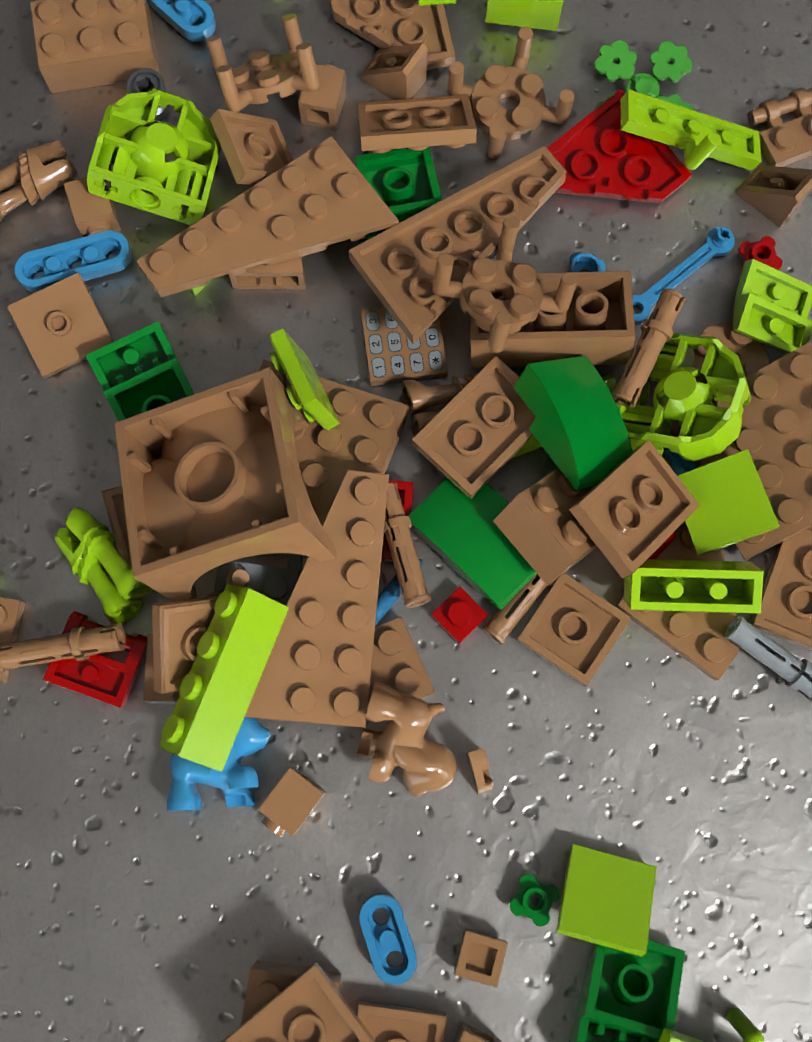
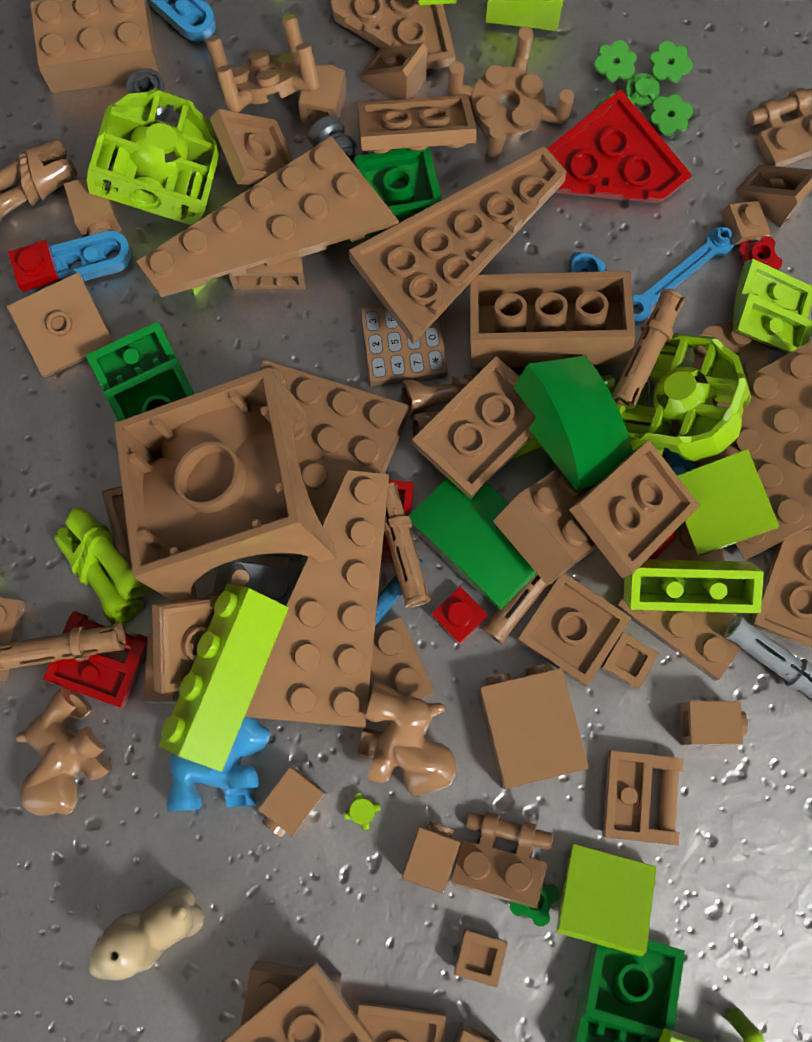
lime tile [269,328,340,430] -> none
dark azure plate [359,893,417,985] -> none
medium nougat plate [432,217,578,353] -> none
medium nougat tile [466,748,493,794] -> none
lime plate [621,89,761,171] -> none
none -> red plate [8,240,60,292]
none -> medium nougat animal [16,687,112,816]
none -> tan animal [88,886,205,980]
none -> flat silver wheel [307,115,358,161]
none -> lime piece [344,792,381,830]
none -> medium nougat brick [402,821,461,894]
none -> medium nougat plate [451,812,554,909]
none -> medium nougat brick [478,663,589,789]
none -> medium nougat plate [600,632,659,690]
none -> medium nougat plate [602,750,684,845]
none -> medium nougat brick [680,701,748,746]
none -> medium nougat plate [720,201,772,245]

